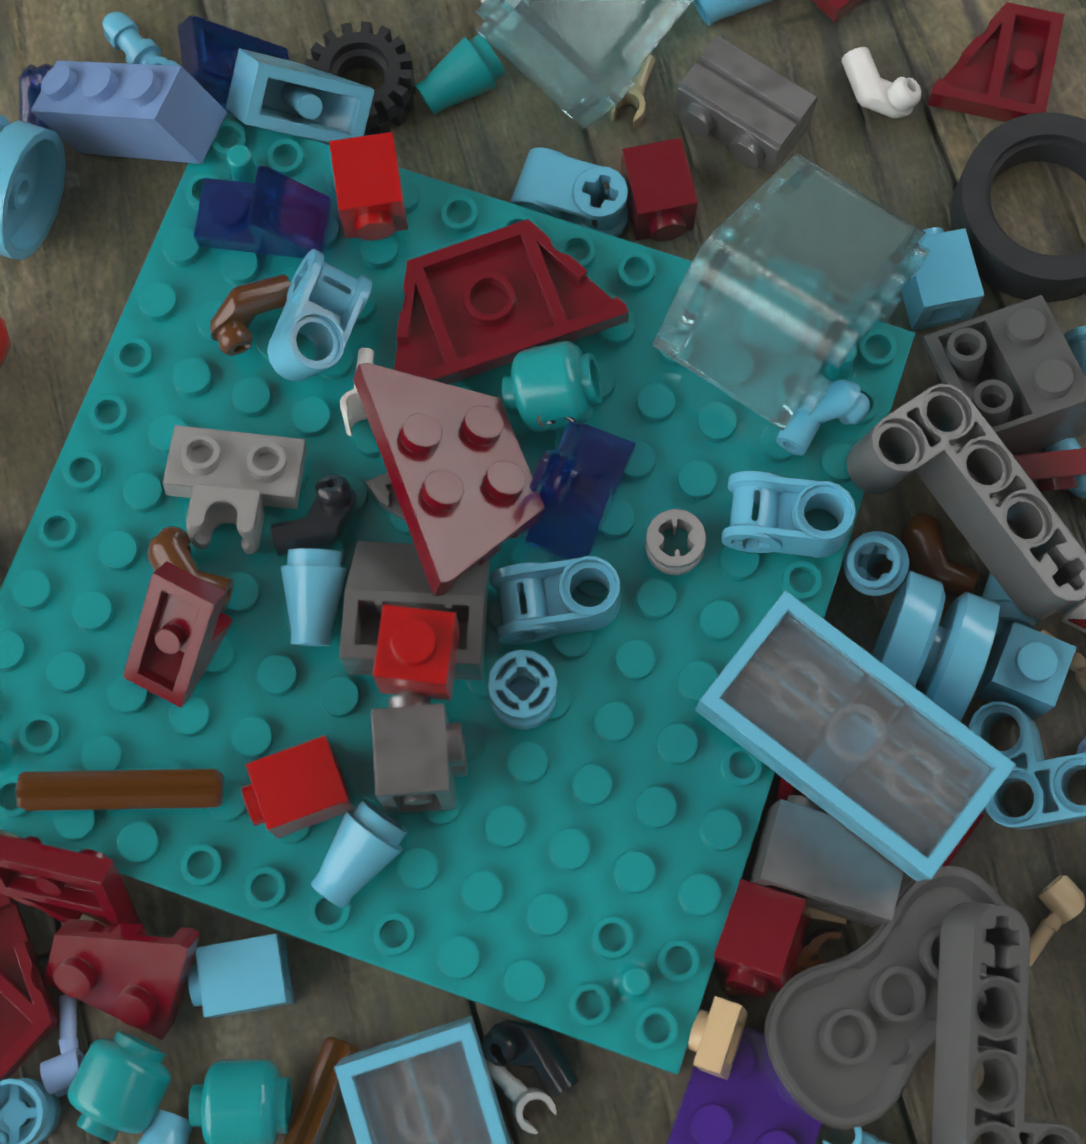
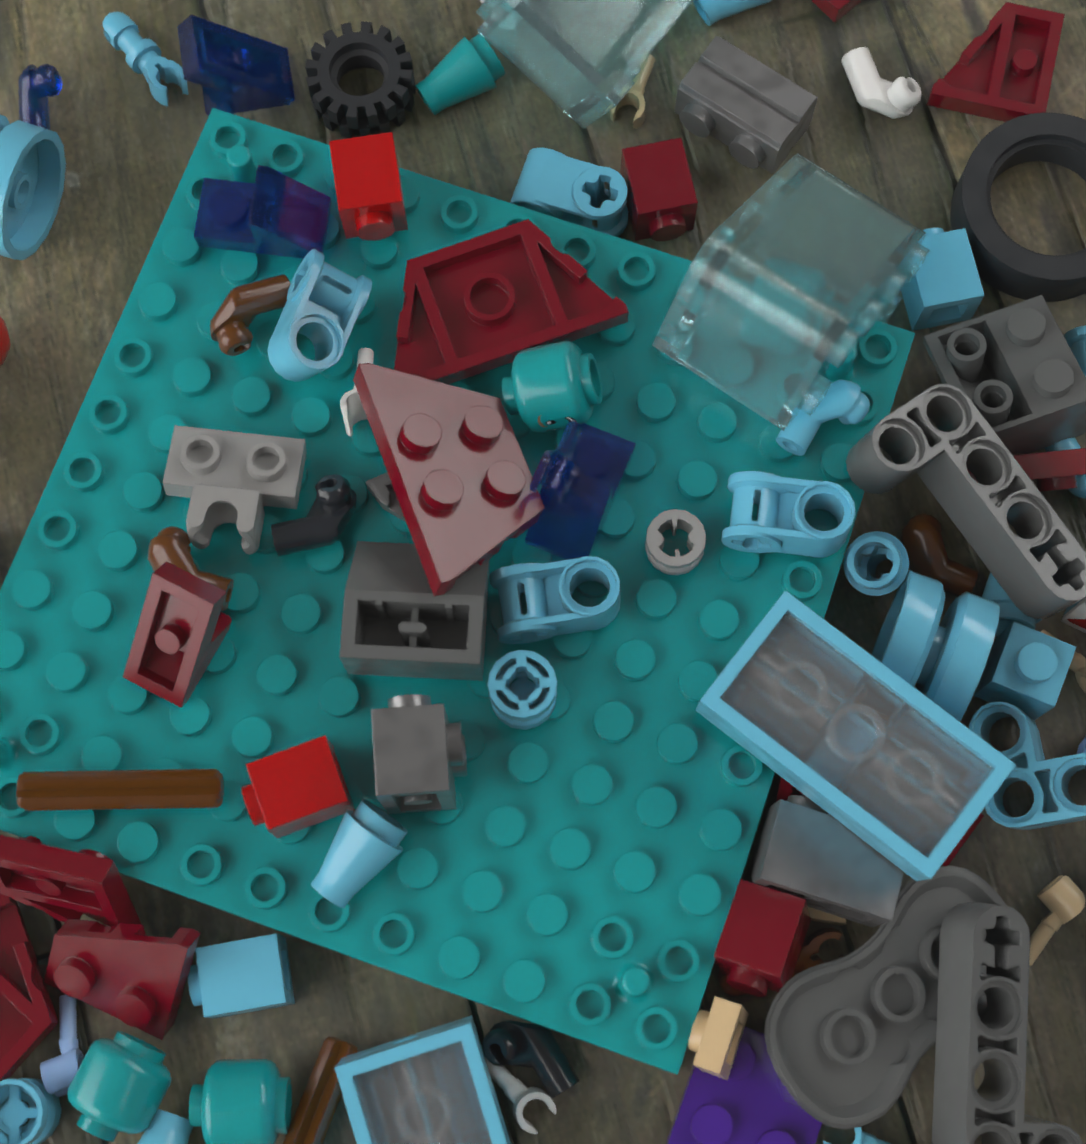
medium blue brick [31,61,227,164] -> none
medium azure slope [226,48,375,143] -> none
medium azure cone [280,549,348,646] -> none
red brick [373,604,460,701] -> none

